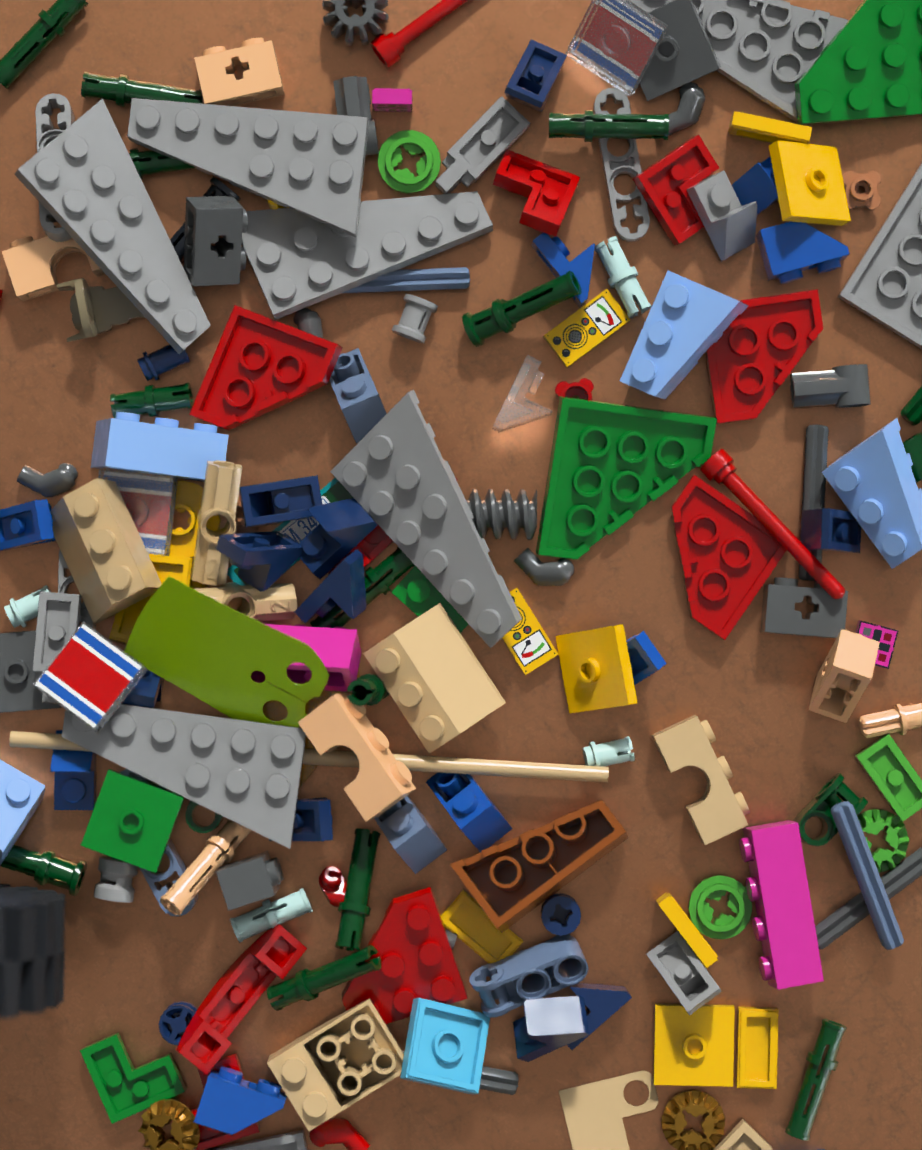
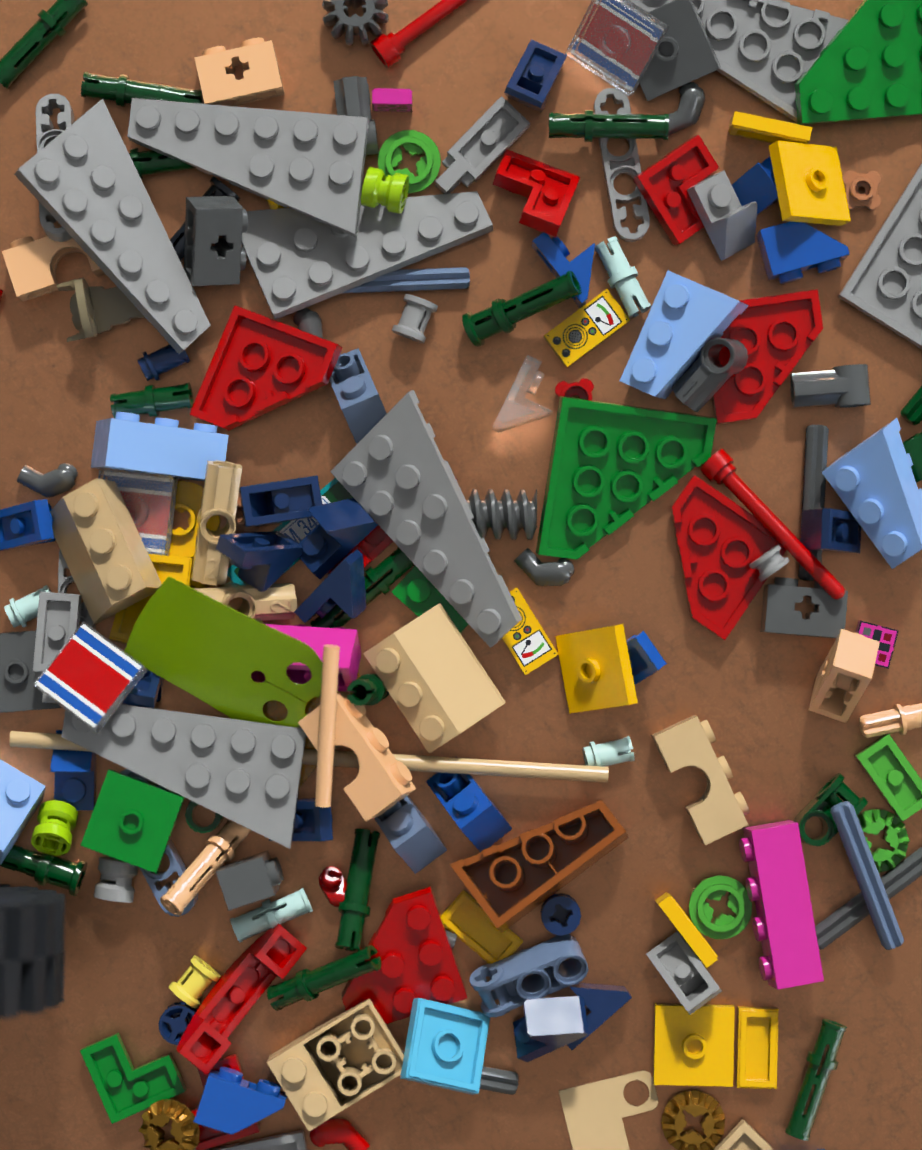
none -> lime wheel [31,800,78,856]
none -> light yellow bush [169,955,221,1009]
none -> light nougat bar [315,645,340,807]
none -> lime wheel [361,167,410,214]
none -> dark grey piece [672,337,748,412]
none -> light grey bush [749,545,790,581]

